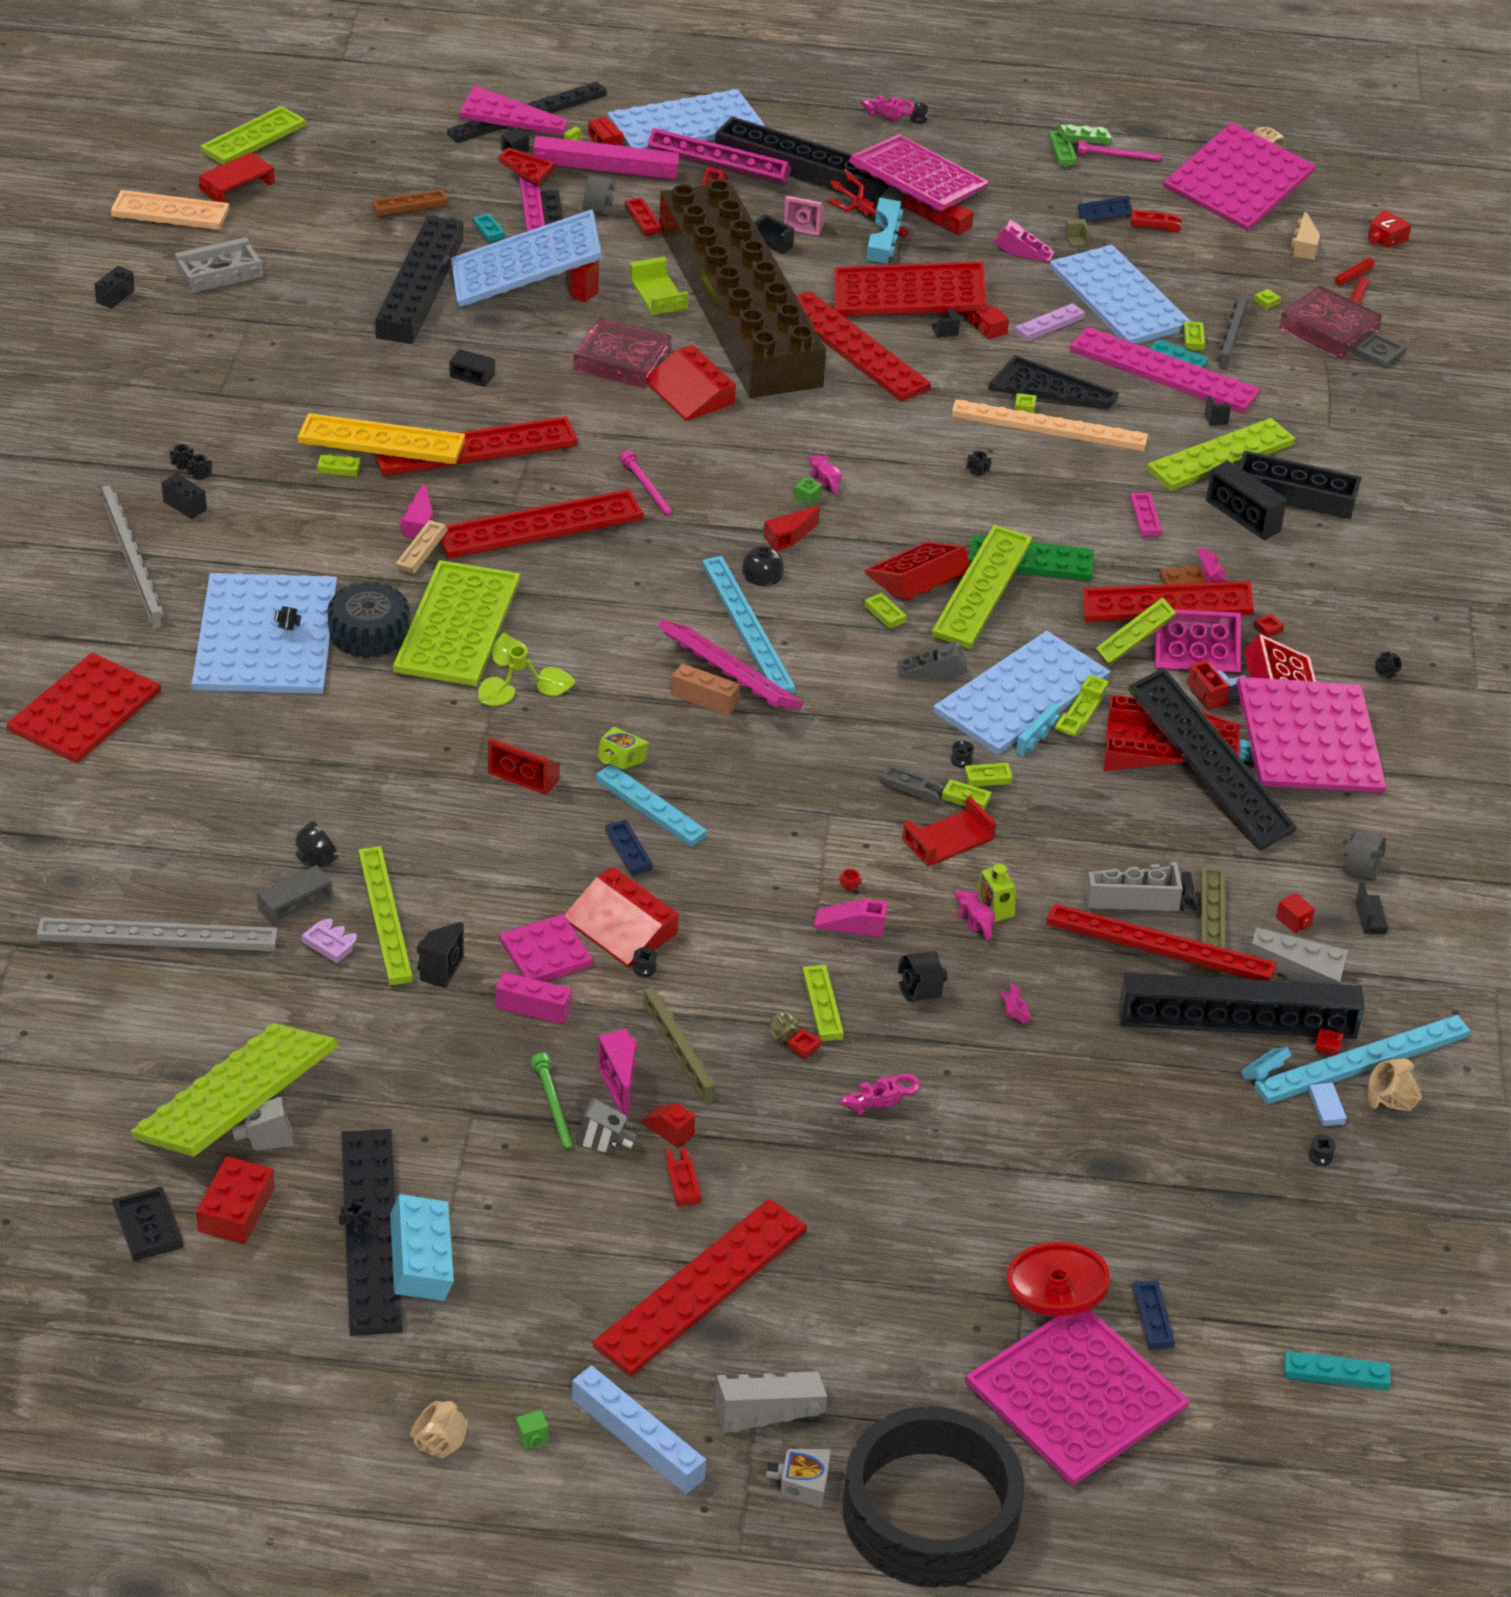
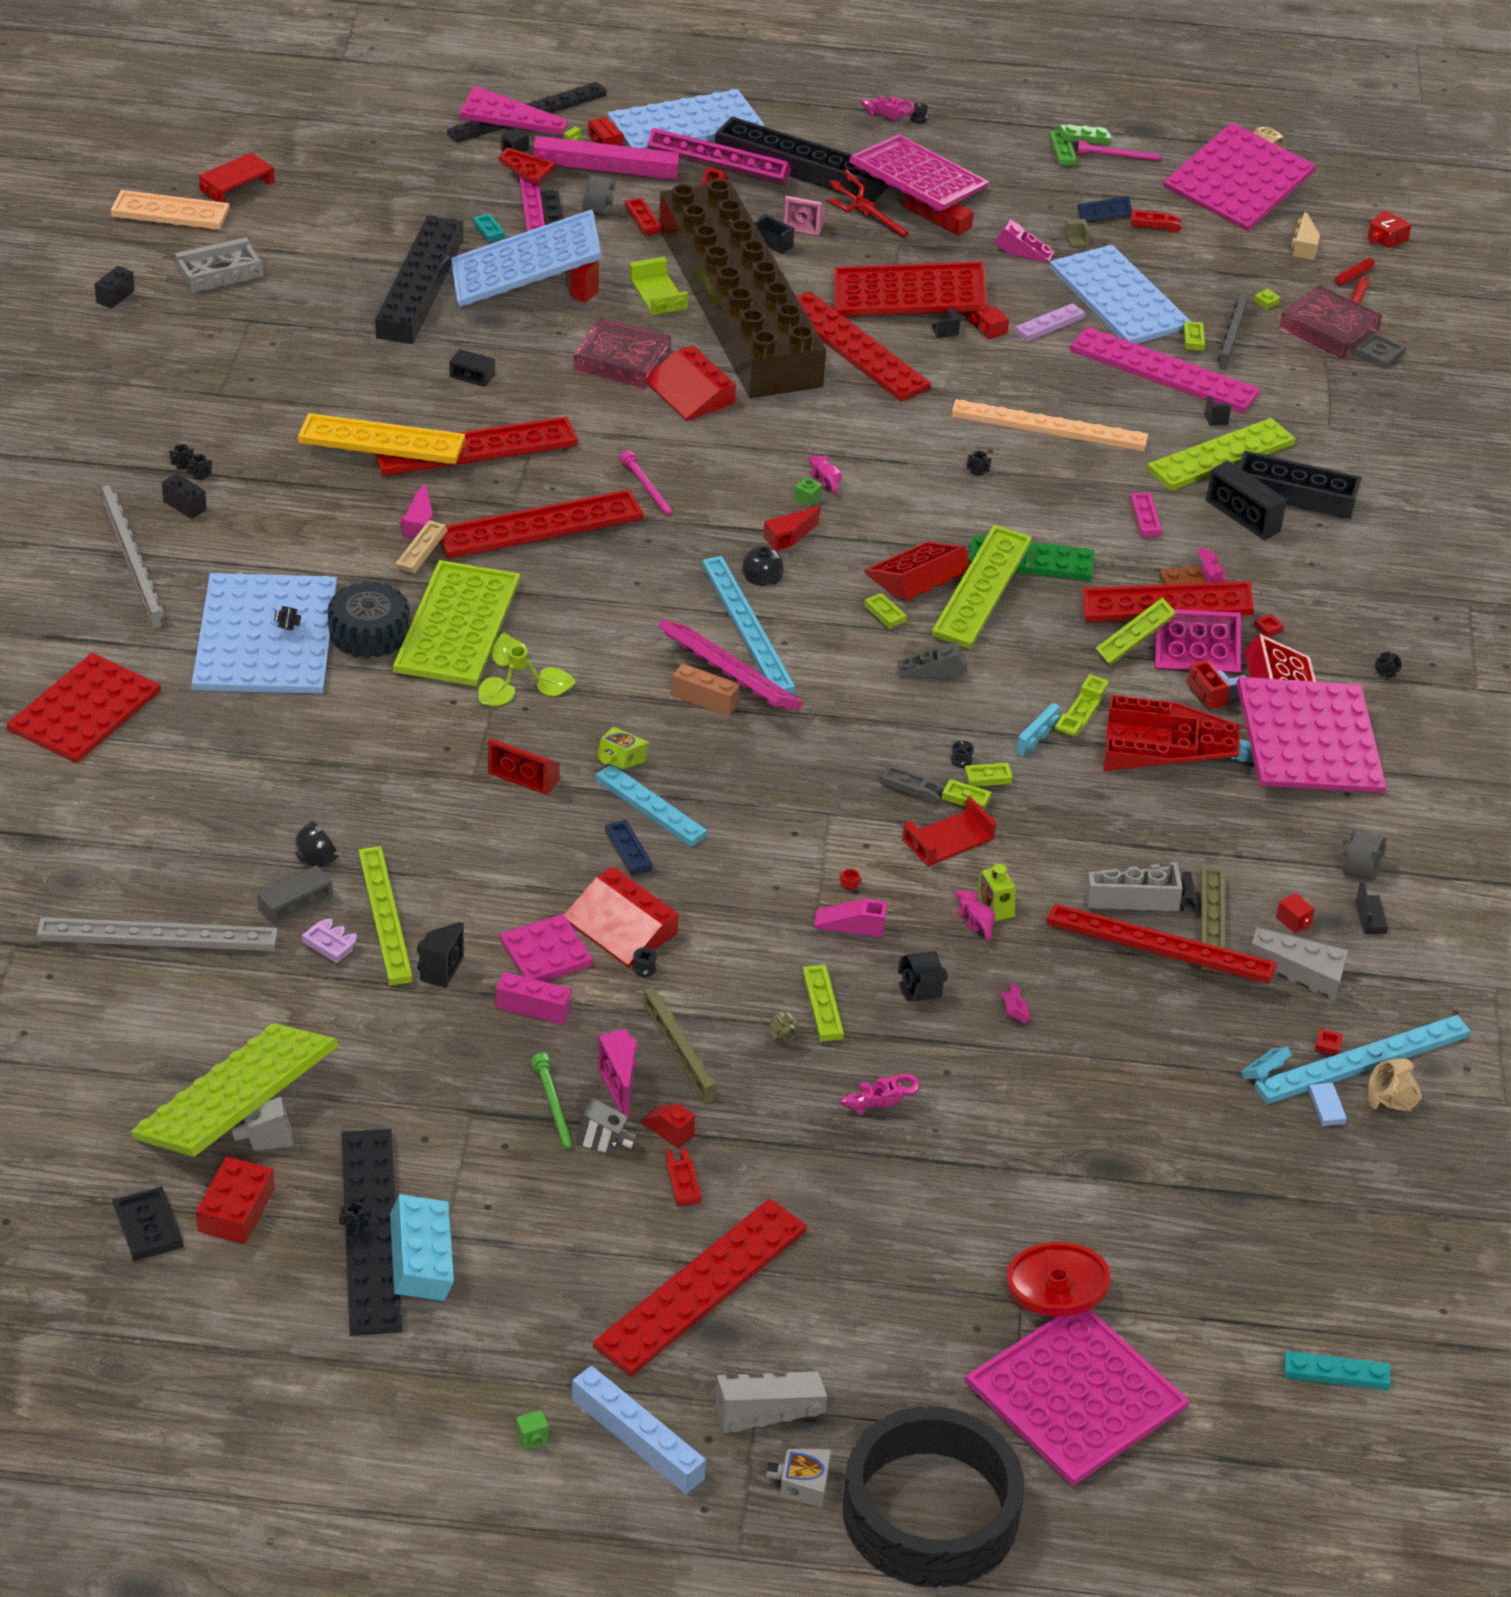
lime plate [200,106,306,165] -> none
lime plate [317,455,361,477] -> none
dark orange plate [372,189,448,216] -> none
tan piece [409,1401,467,1459] -> none
red plate [787,1028,822,1059] -> none
medium azure arch [866,198,903,264] -> none
light blue plate [933,631,1111,755] -> none
black wing [988,355,1119,409] -> none
lime plate [1015,393,1036,413] -> none
black brick [1119,972,1365,1039] -> none
black plate [1128,667,1297,851] -> none
dark blue plate [1132,1280,1175,1350] -> none
teal plate [1149,339,1209,368] -> none
black wheel [1308,1135,1336,1166] -> none

